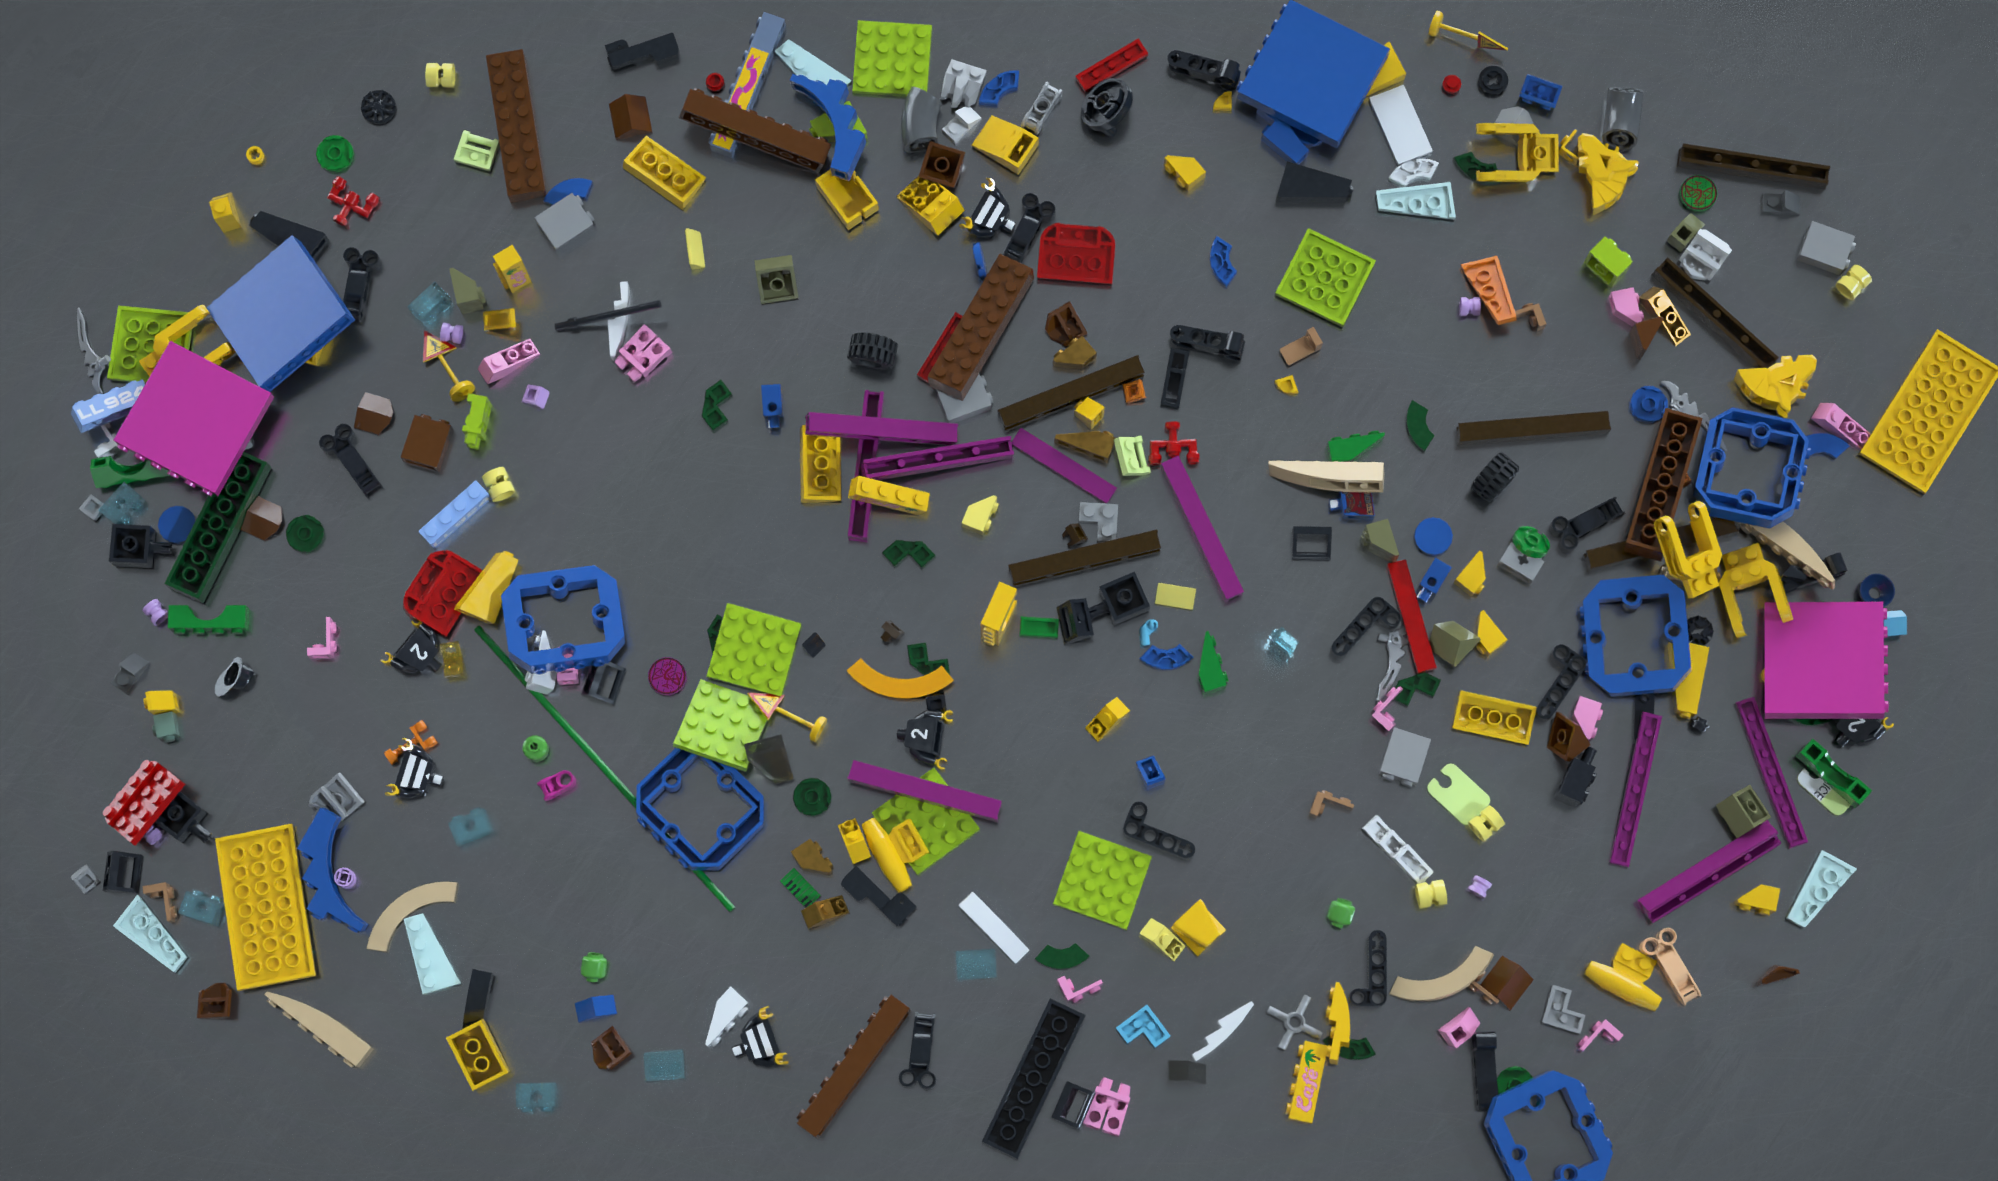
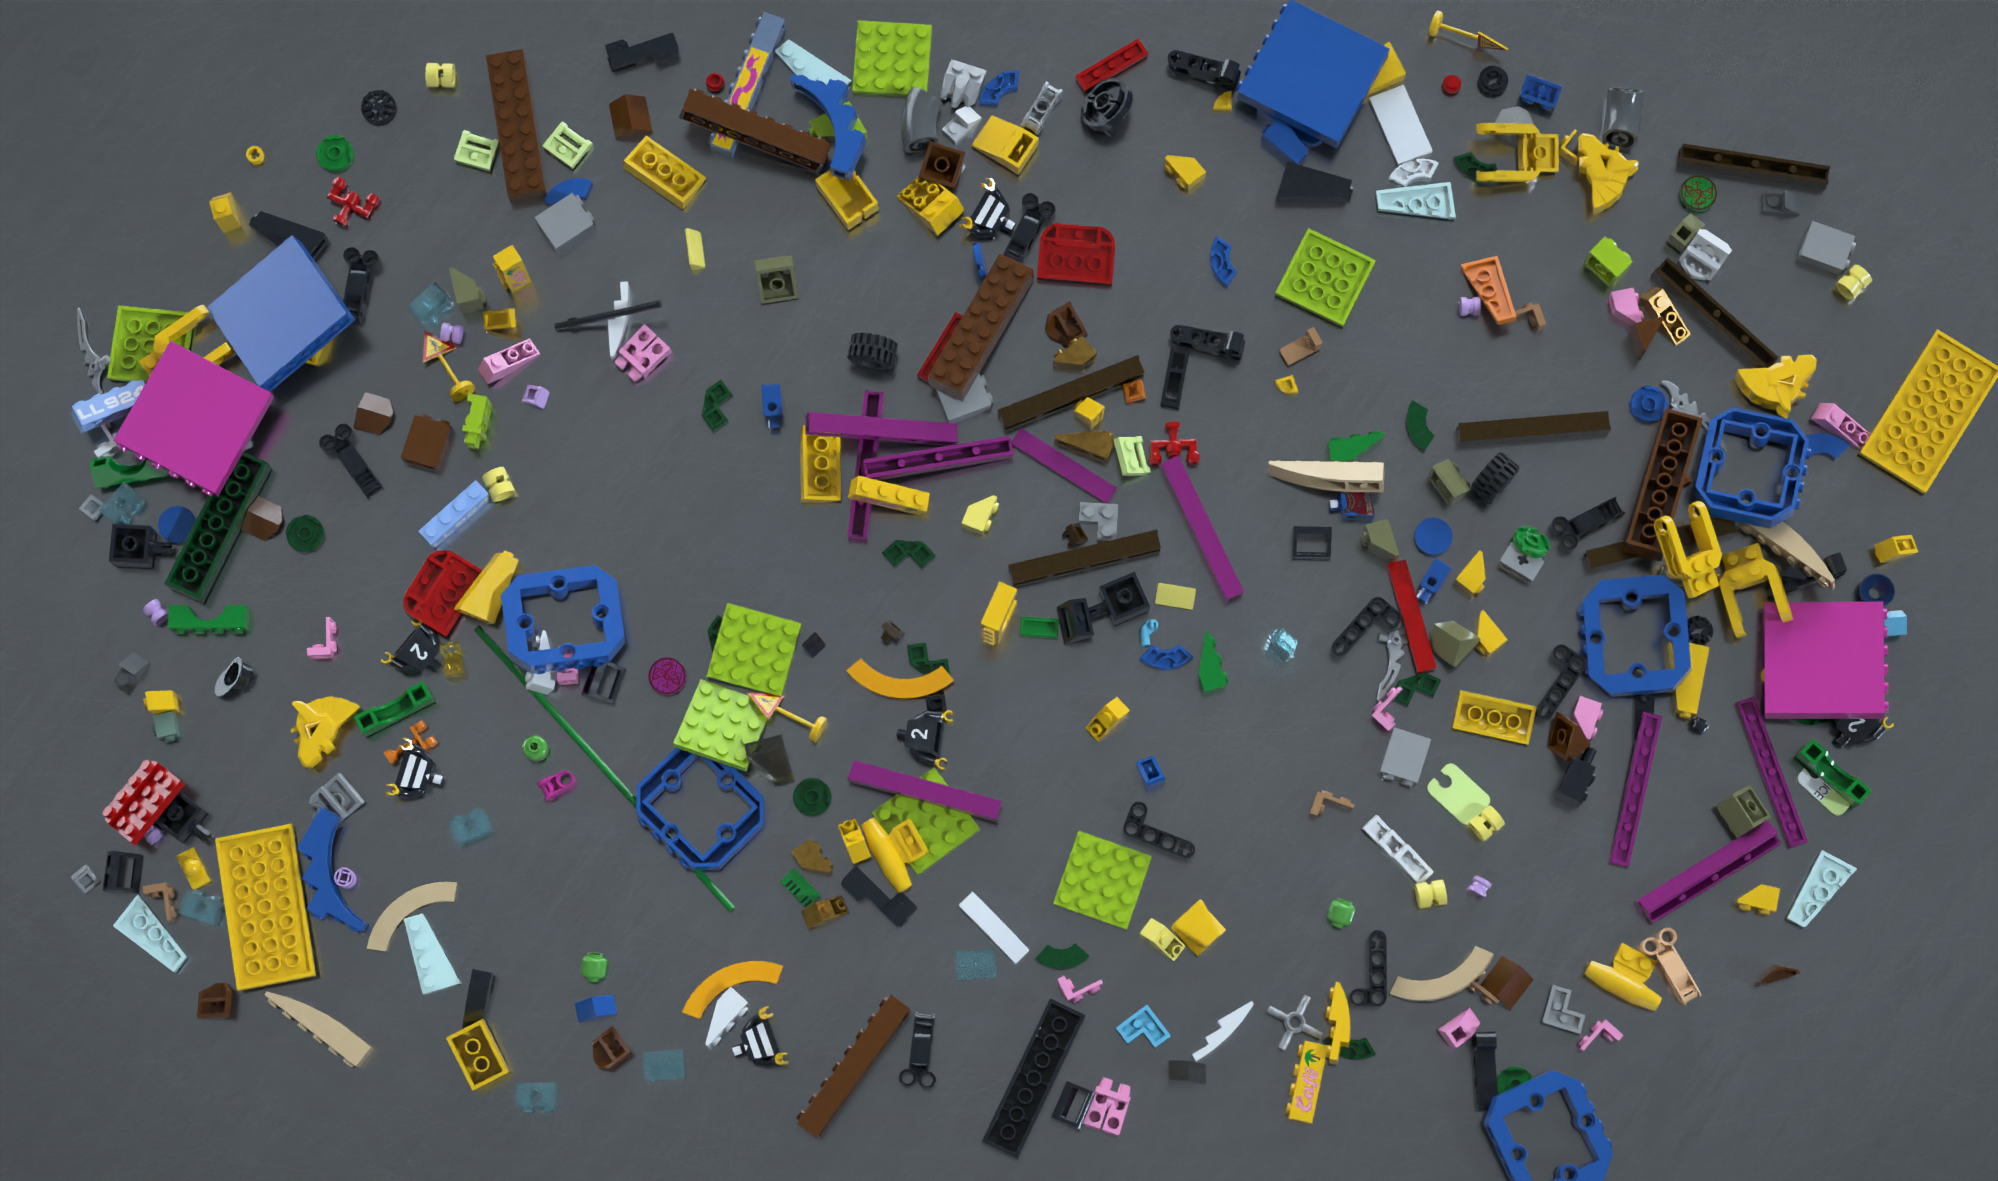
none -> yellow tile [176,847,212,891]
none -> yellow animal [291,696,362,769]
none -> green arch [354,681,435,737]
none -> yellowish green plate [542,122,593,169]
none -> light orange tile [682,961,784,1020]
none -> olive slope [1428,459,1471,506]
none -> yellow slope [1874,535,1918,563]

